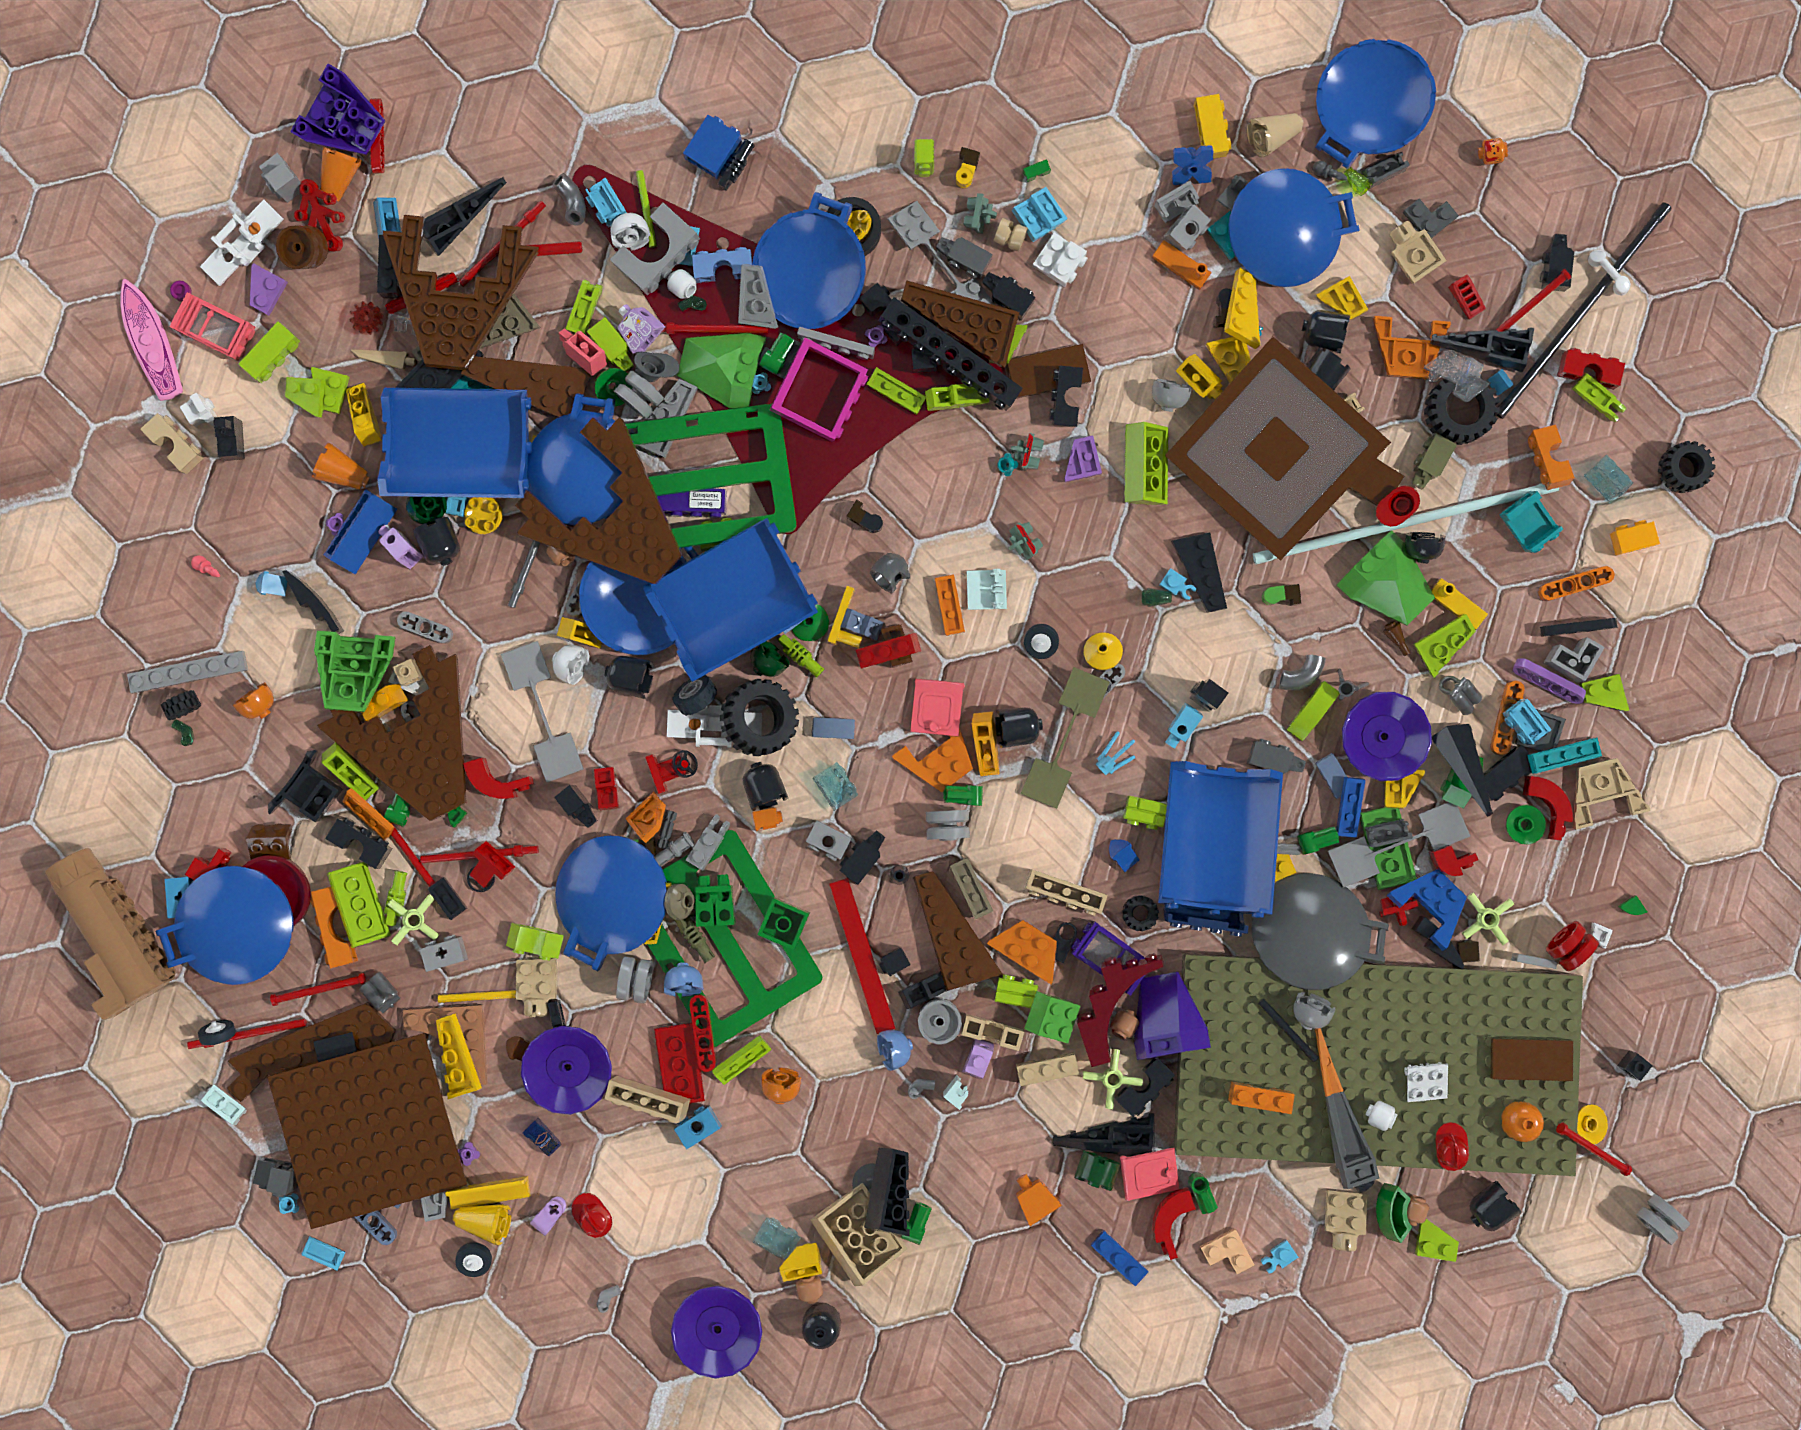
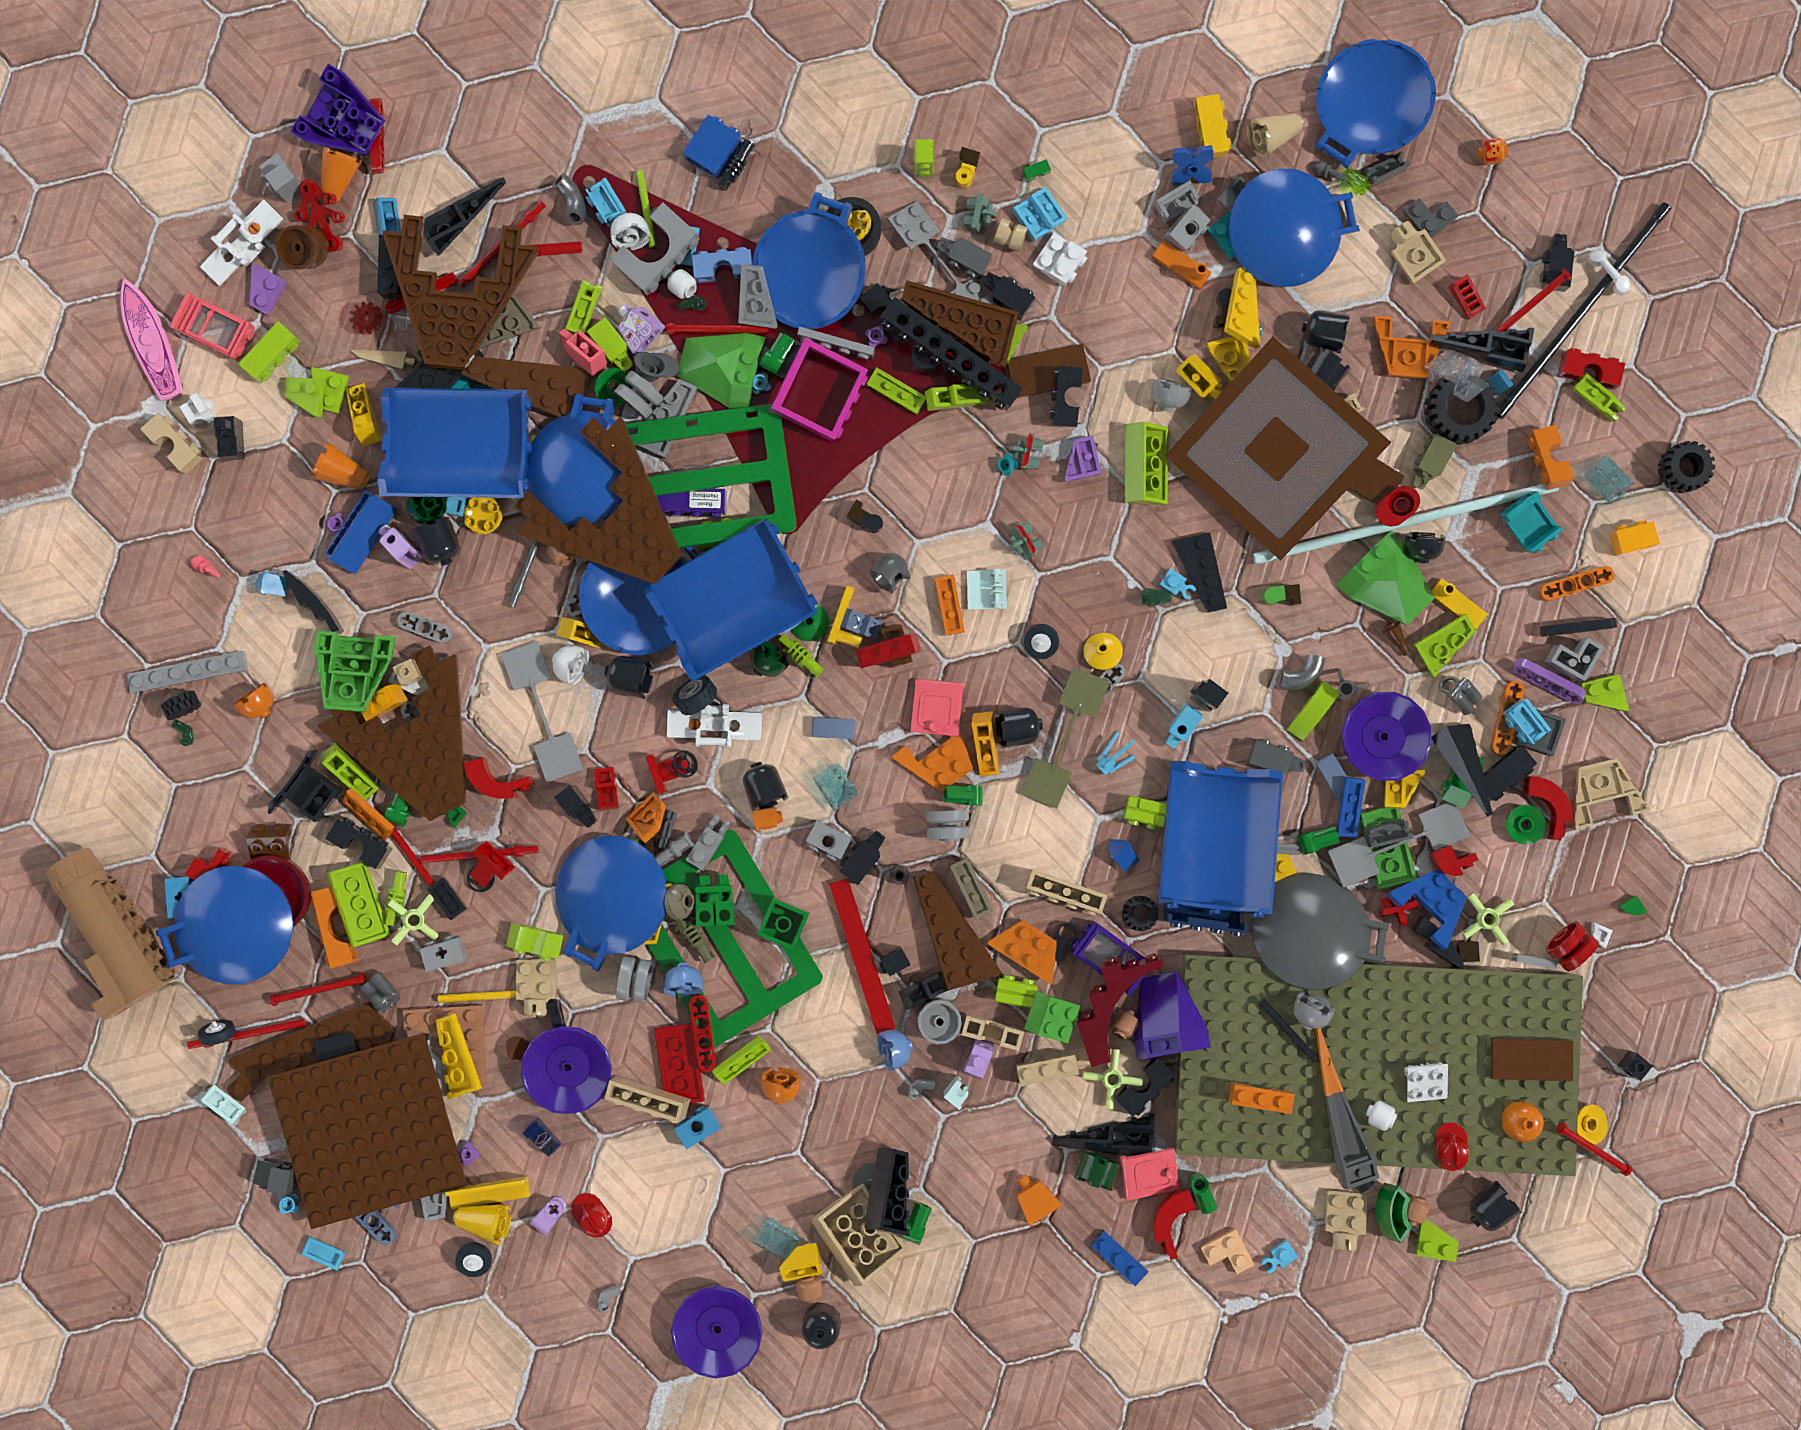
magenta tile [170,280,192,301] -> none
black tyre [720,679,799,756] -> none
yellow wing [1316,276,1368,321] -> none
teal tile [1528,737,1602,774] -> none
light grey wheel [1636,1194,1690,1245] -> none

